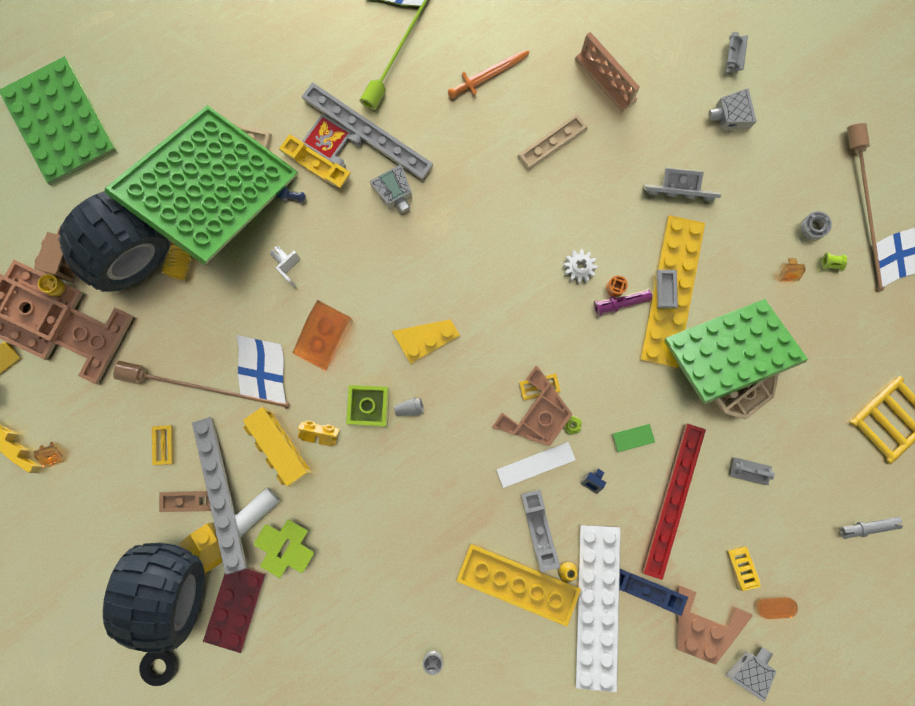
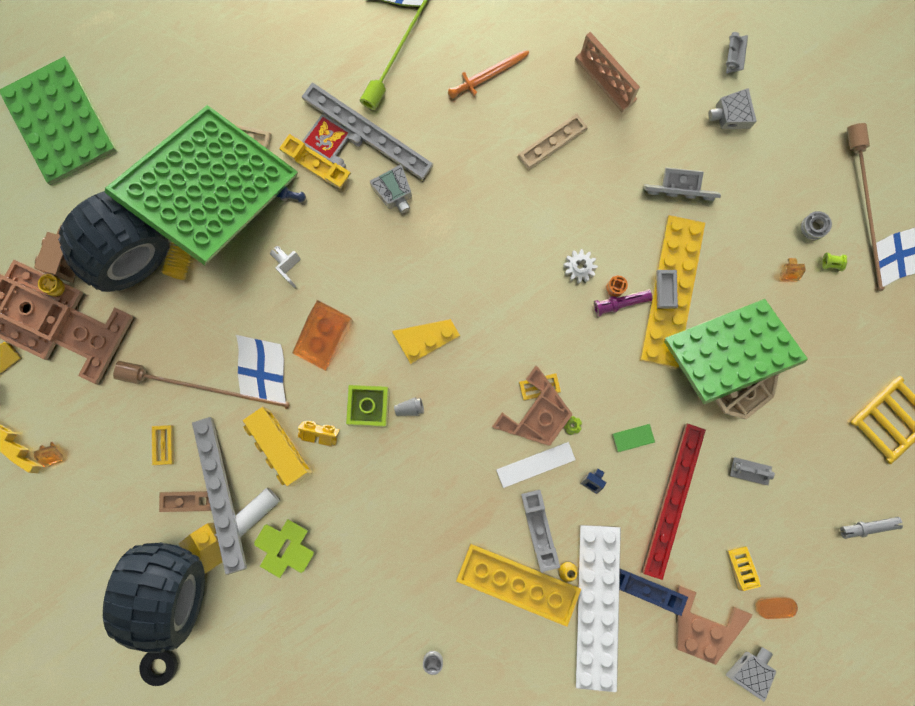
dark red plate [203,568,267,653] -> none

